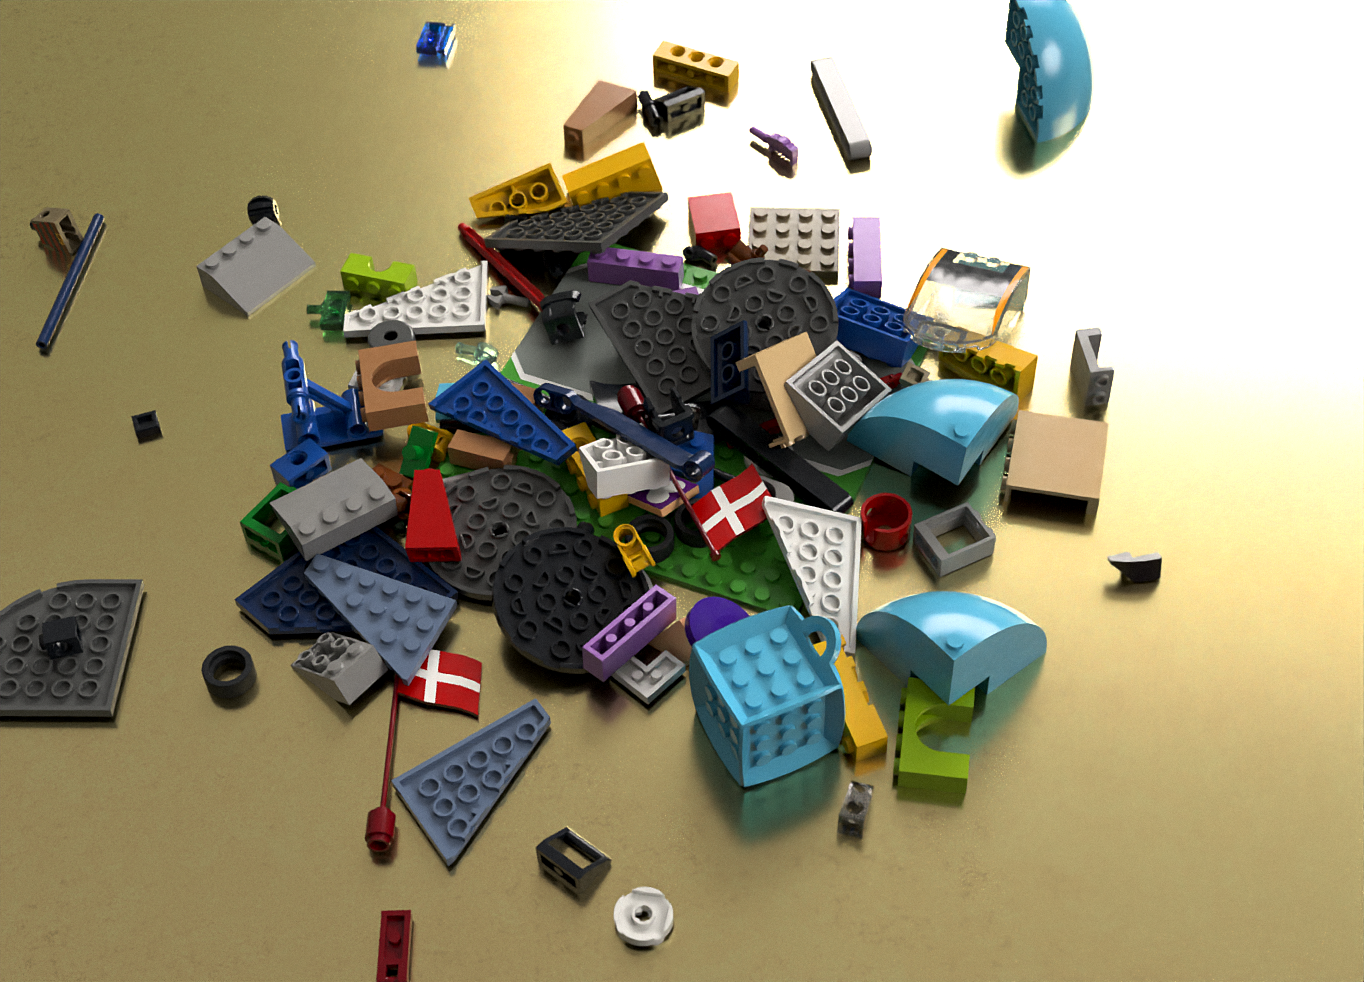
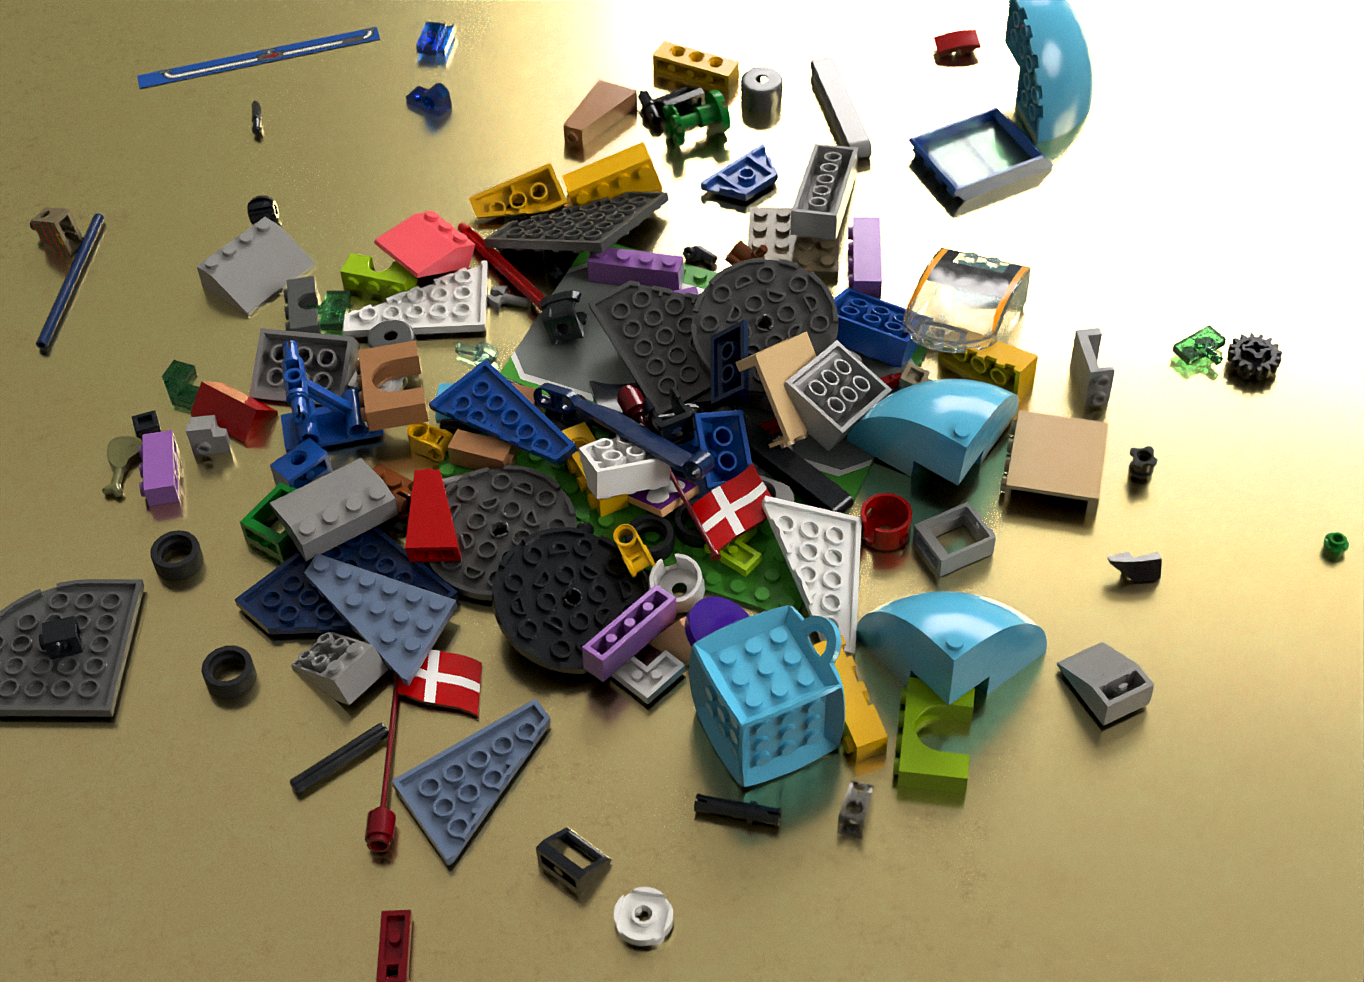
green tile [399,425,438,478] -> none
brick [687,192,741,249] -> none
medium lavender piece [749,125,799,166] -> none
none -> olive piece [102,436,143,497]
none -> sticker [137,27,380,88]
none -> medium lavender brick [139,430,180,506]
none -> black tyre [151,530,203,580]
none -> clear green tile [162,360,199,410]
none -> light grey brick [186,415,231,456]
none -> red slope [190,381,278,445]
none -> light grey slope [249,328,360,406]
none -> black piece [252,100,263,135]
none -> dark grey arch [283,276,321,334]
none -> black axle [289,723,388,794]
none -> coral slope [374,211,475,278]
none -> clear blue plate [405,83,452,118]
none -> white piece [649,554,705,614]
none -> green piece [662,89,731,147]
none -> blue slope [693,410,752,490]
none -> black pin [694,793,782,827]
none -> blue wing [700,143,778,201]
none -> lime plate [705,526,762,577]
none -> piece [741,67,783,113]
none -> light grey brick [790,143,858,240]
none -> window [908,107,1054,201]
none -> red slope [933,29,981,58]
none -> light grey slope [1057,641,1154,726]
none -> black brick [1128,446,1158,479]
none -> clear green plate [1172,325,1226,366]
none -> black gear [1227,333,1282,379]
none -> green plate [1323,532,1350,556]

